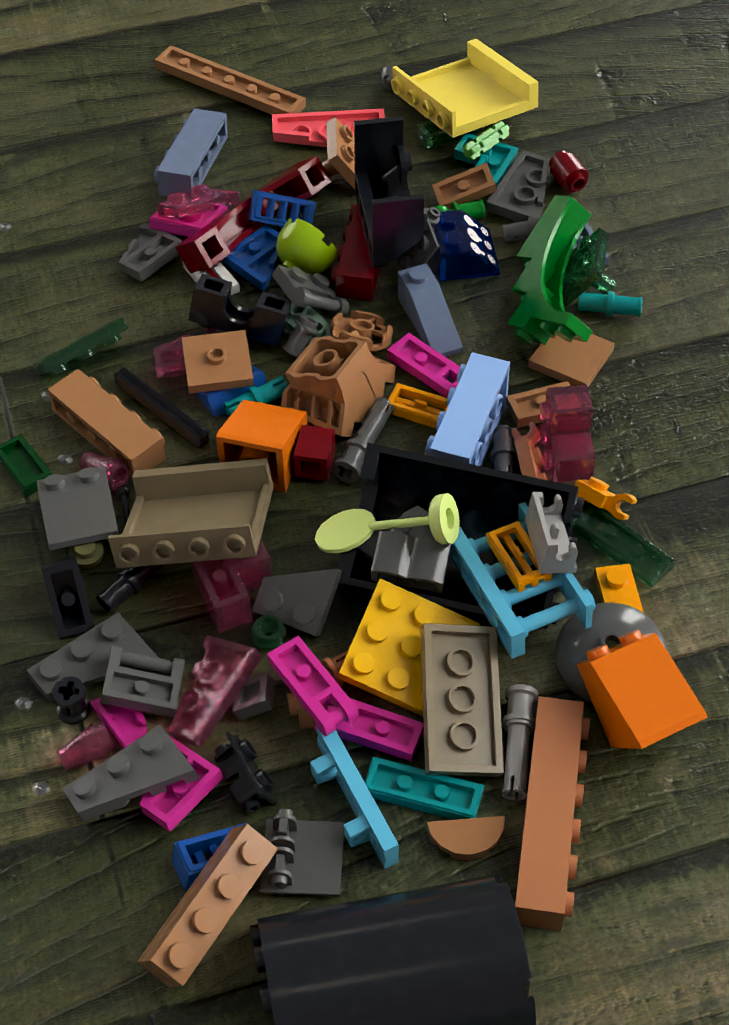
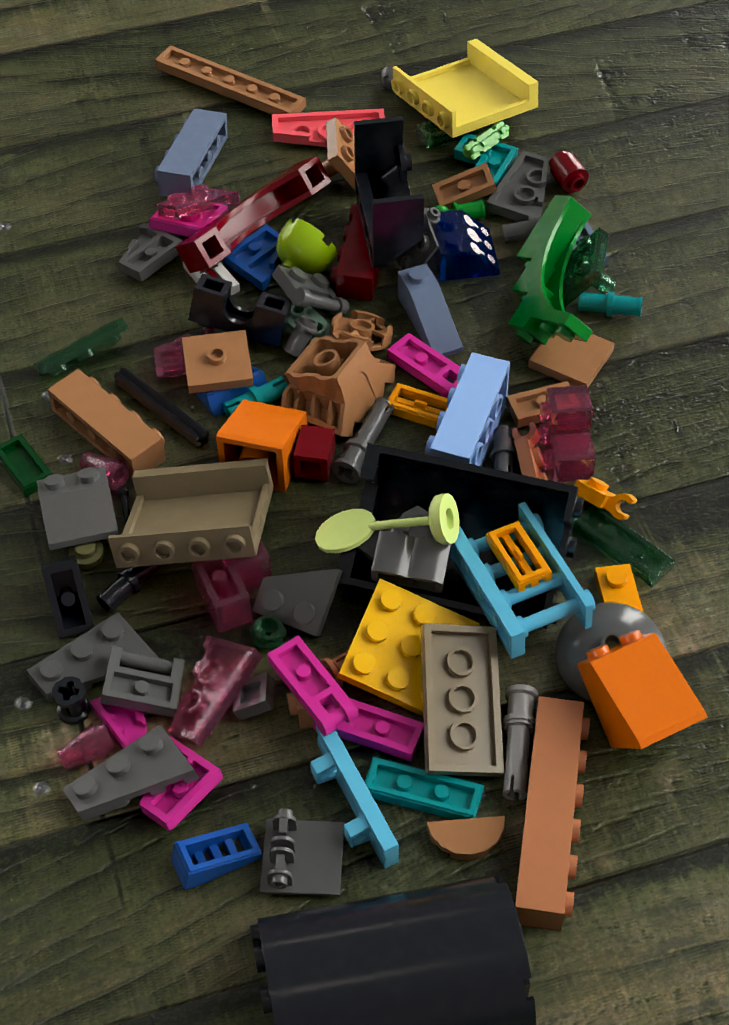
medium nougat brick [137,824,278,987] -> none
black hinge [214,732,277,814] -> none
blue slope [248,190,316,228] -> none
light grey hinge [525,492,578,574] -> none

